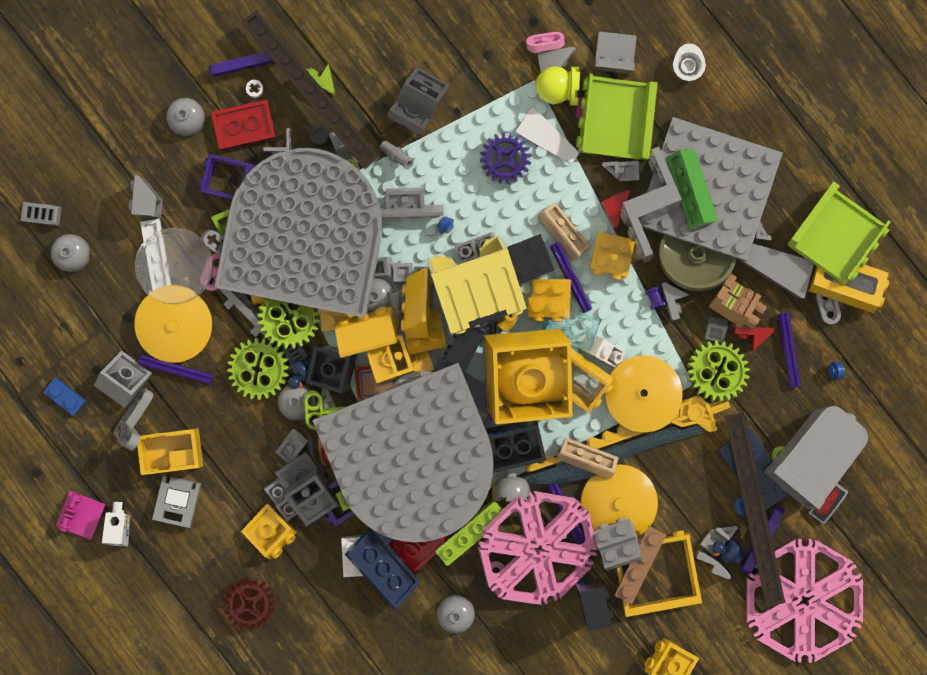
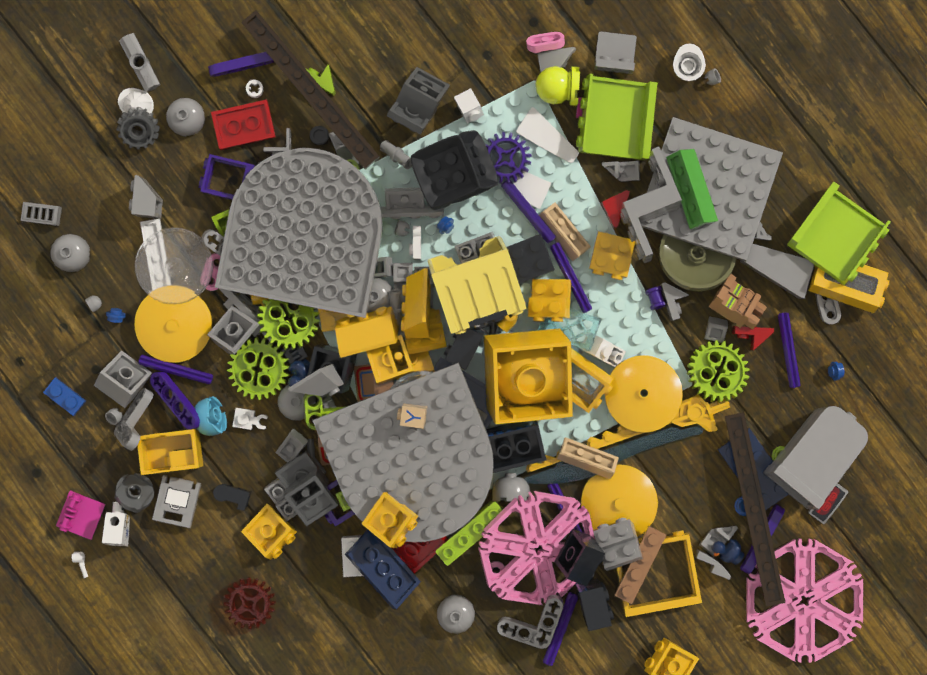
none -> white hand [72,552,88,578]
none -> light grey hinge [85,295,102,312]
none -> light grey hinge [105,408,122,425]
none -> blue plate [106,308,126,323]
none -> dark grey plate [115,473,154,513]
none -> dark grey gear [116,107,160,149]
none -> white piece [118,88,154,113]
none -> light grey piece [119,33,161,92]
none -> dark purple beam [150,372,200,430]
none -> medium azure cylinder [194,396,227,436]
none -> light grey slope [207,306,259,354]
none -> black leg [213,484,252,511]
none -> white plate [233,408,268,430]
none -> light grey slope [288,364,344,396]
none -> yellow plate [362,492,418,548]
none -> light grey hinge [395,220,410,236]
none -> tan brick [397,403,427,429]
none -> white plate [409,226,421,260]
none -> black piece [411,130,498,210]
none -> white brick [454,89,484,124]
none -> light grey beam [497,595,563,649]
none -> dark purple axle [501,180,556,243]
none -> white sticker [514,171,551,209]
none -> dark purple axle [543,592,578,666]
none -> black brick [555,529,605,586]
none -> light grey hinge [705,68,721,85]

